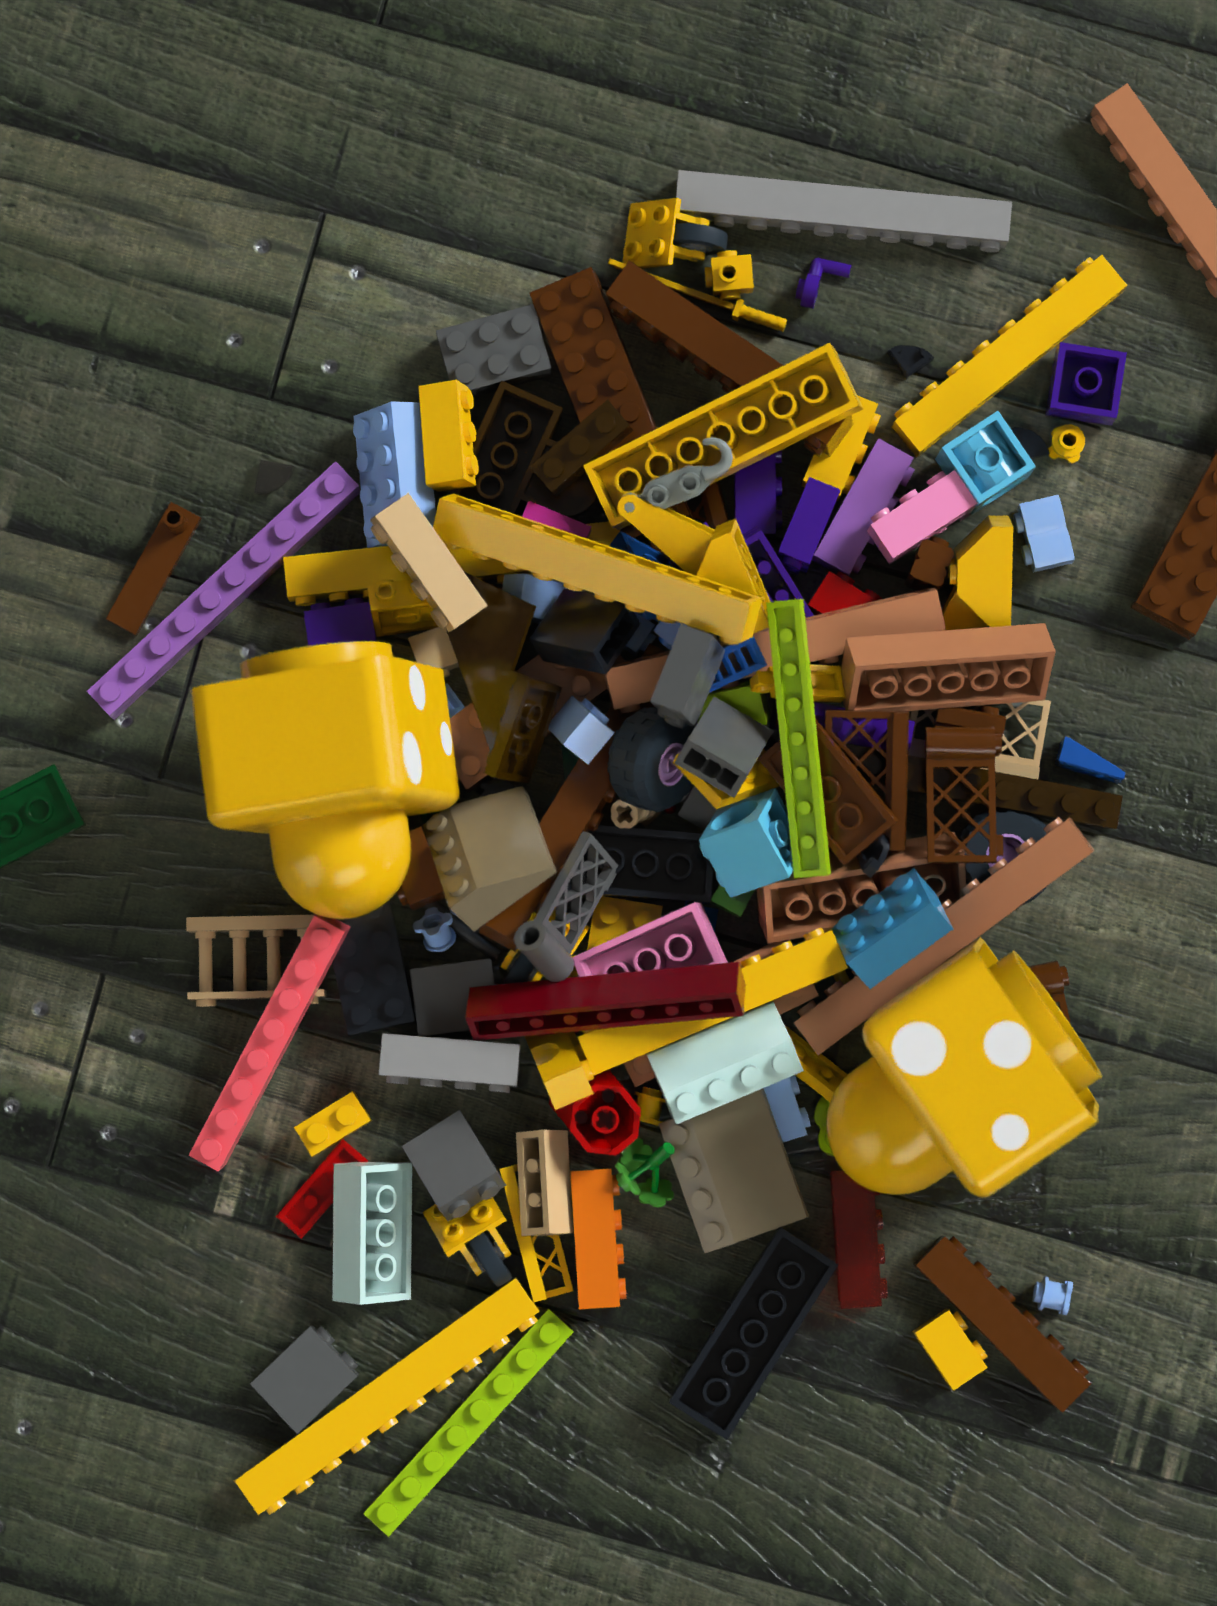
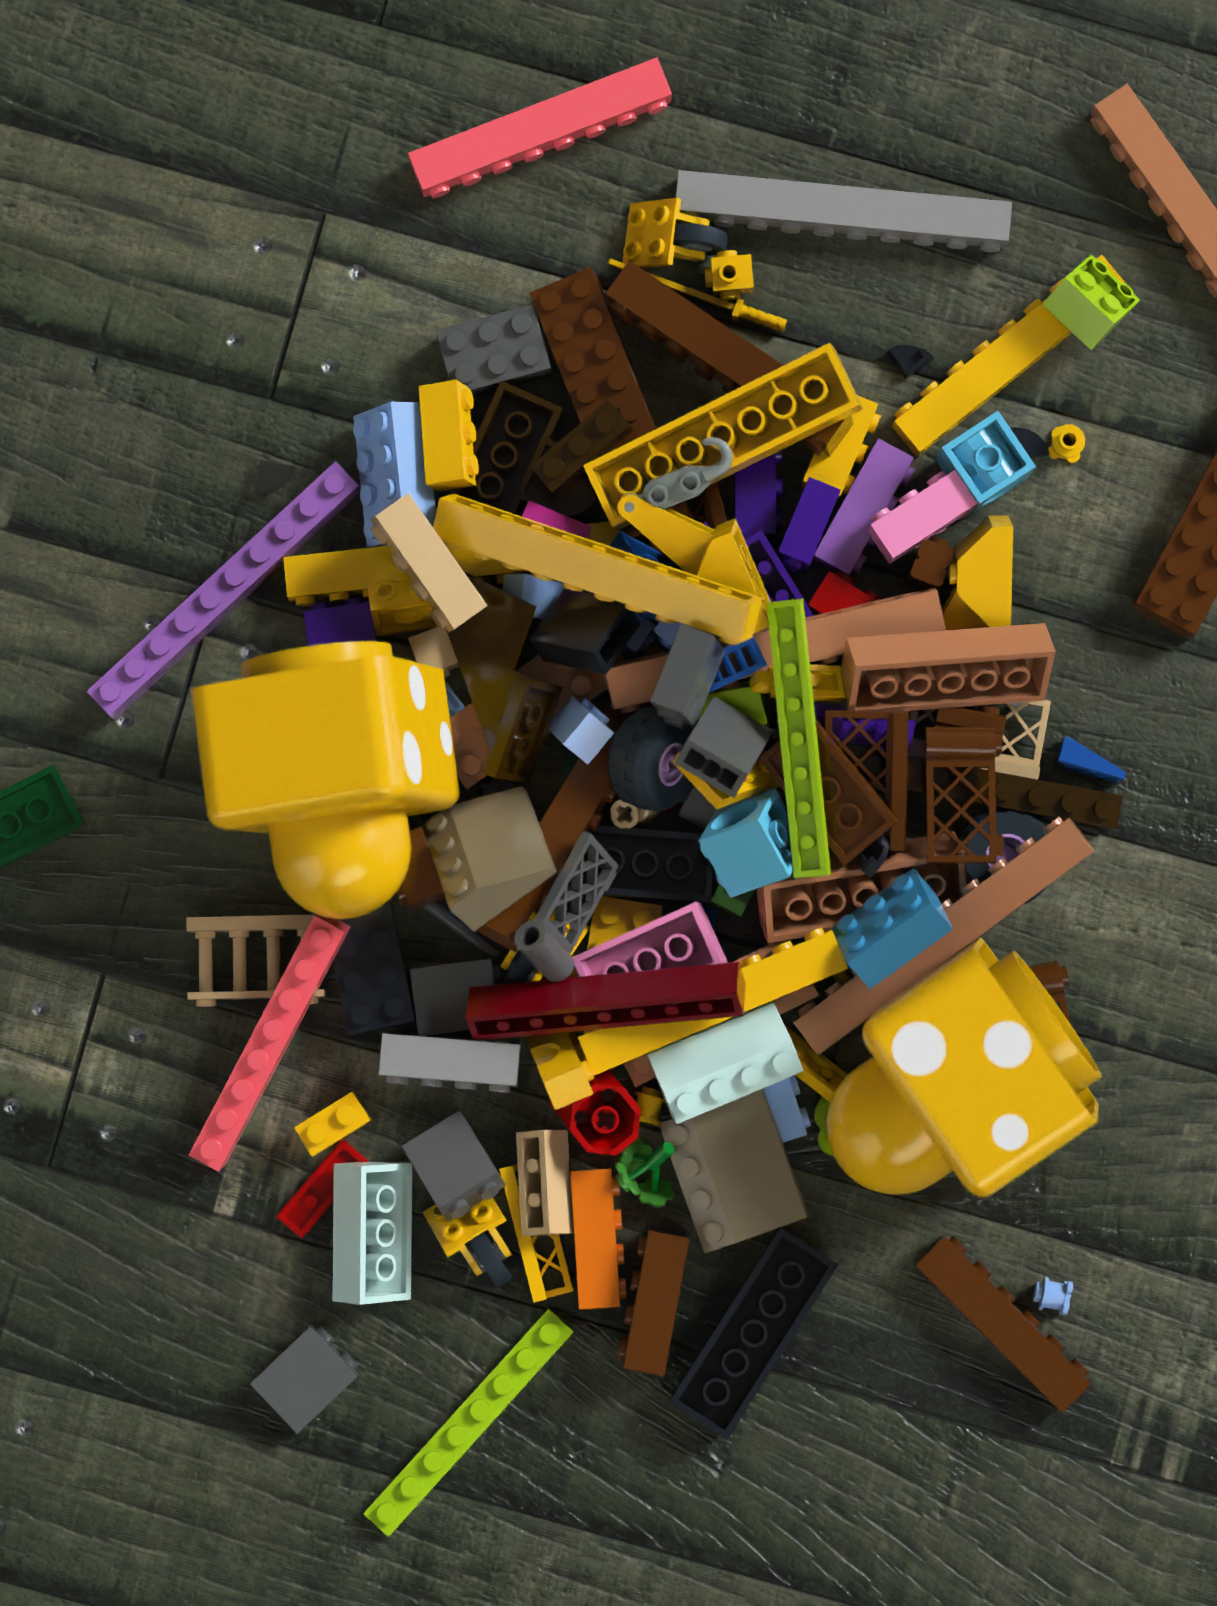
reddish brown piece [106,502,202,636] -> none
yellow brick [235,1277,540,1515] -> none
light blue brick [413,907,456,952] -> none
dark purple plate [795,258,852,309] -> none
clear red brick [830,1170,888,1309] -> none
yellow brick [912,1309,988,1391] -> none
light blue brick [1013,495,1075,573] -> none
dark purple brick [1045,342,1127,426] -> none
none -> coral brick [408,57,672,198]
none -> reddish brown brick [617,1229,690,1376]
none -> lime slope [1042,255,1140,350]

